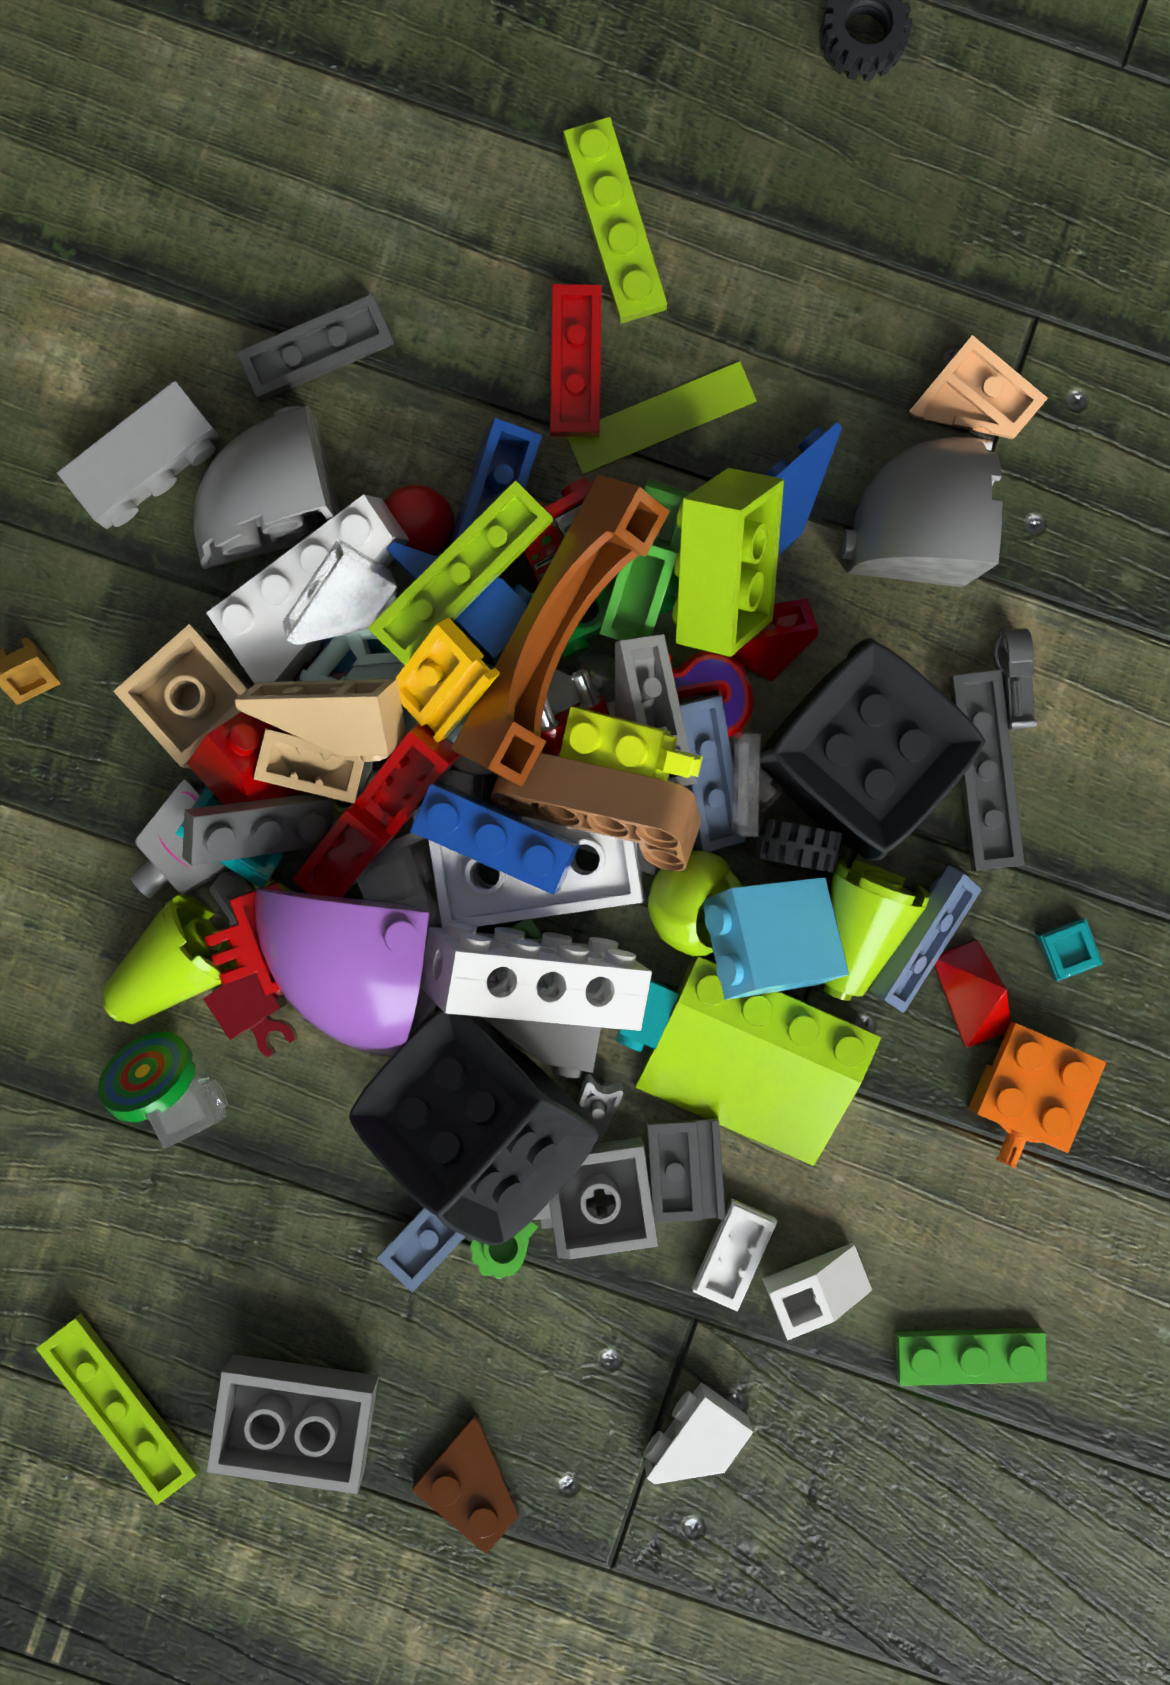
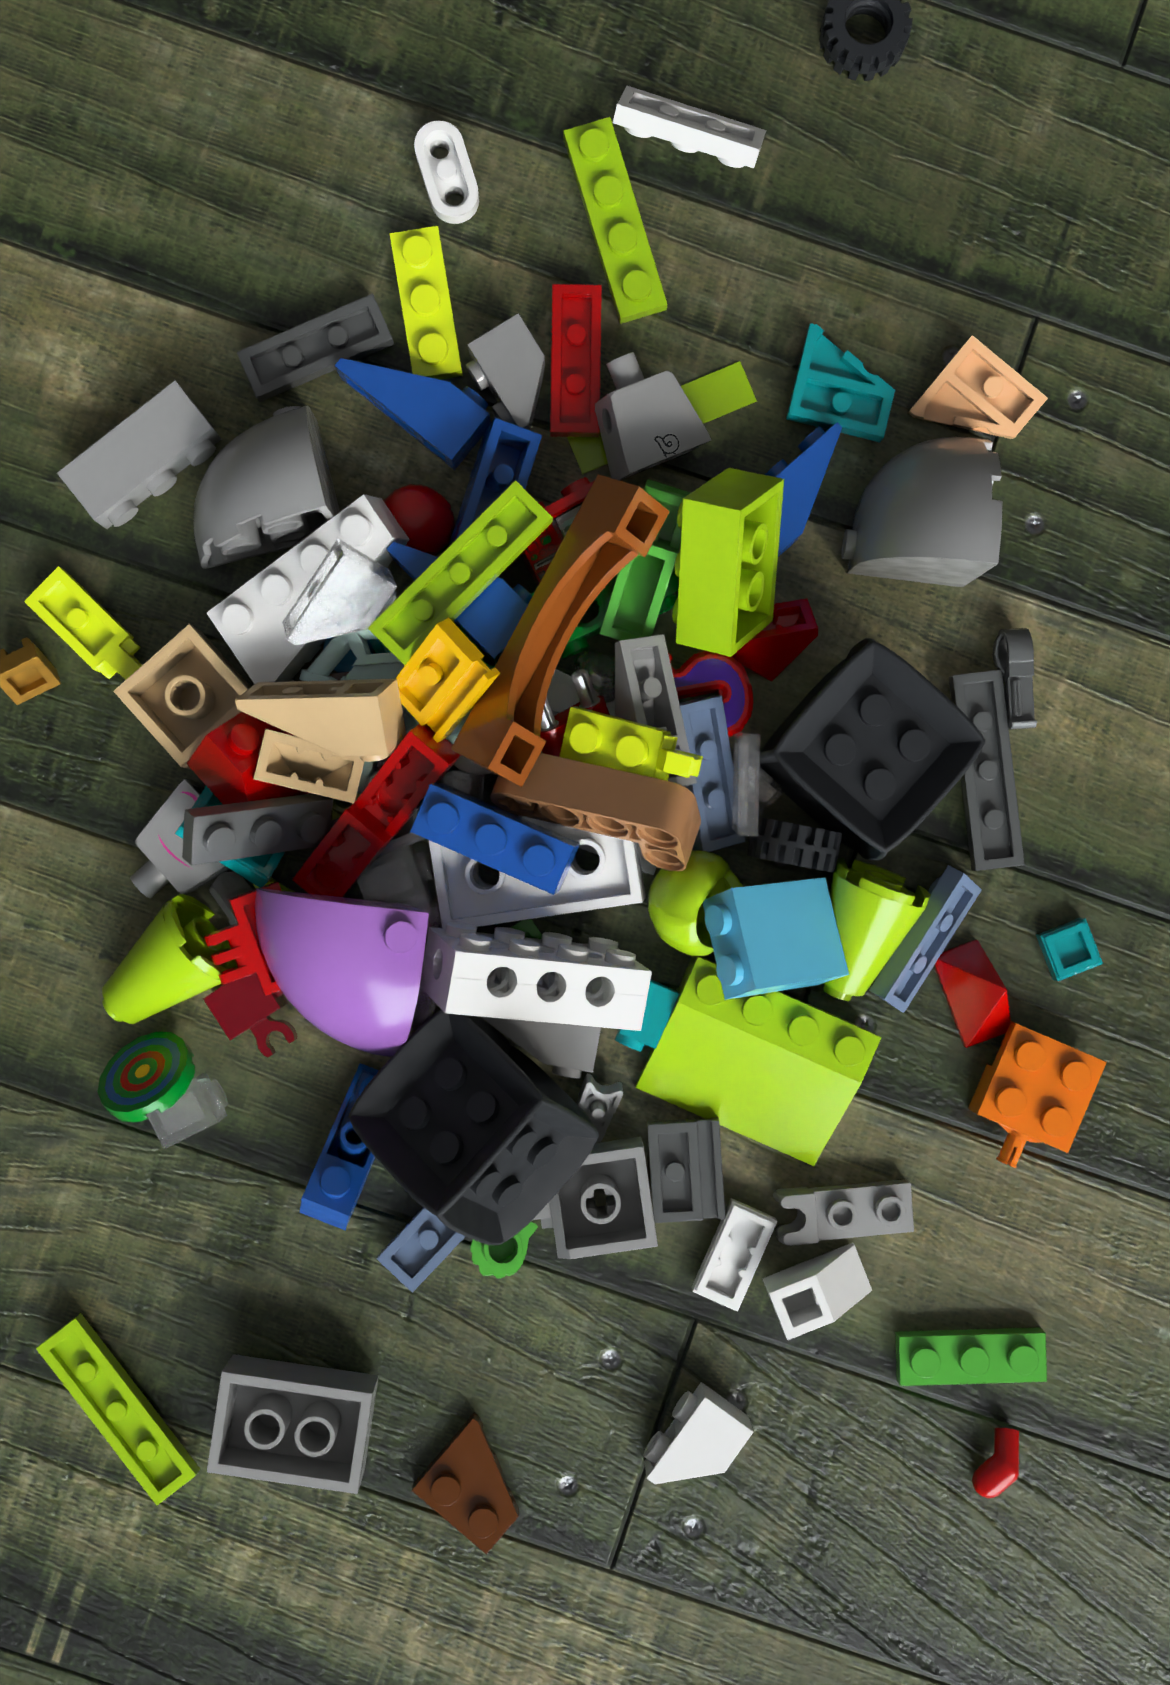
none -> neon yellow hinge [24,566,142,680]
none -> blue slope [299,1063,379,1231]
none -> blue slope [335,358,491,471]
none -> neon yellow plate [389,226,463,380]
none -> white plate [414,120,479,224]
none -> light grey slope [466,313,545,431]
none -> light grey torso [595,352,711,481]
none -> white plate [613,86,766,168]
none -> light grey plate [773,1179,914,1246]
none -> teal wing [786,323,895,442]
none -> red arm [972,1428,1019,1498]

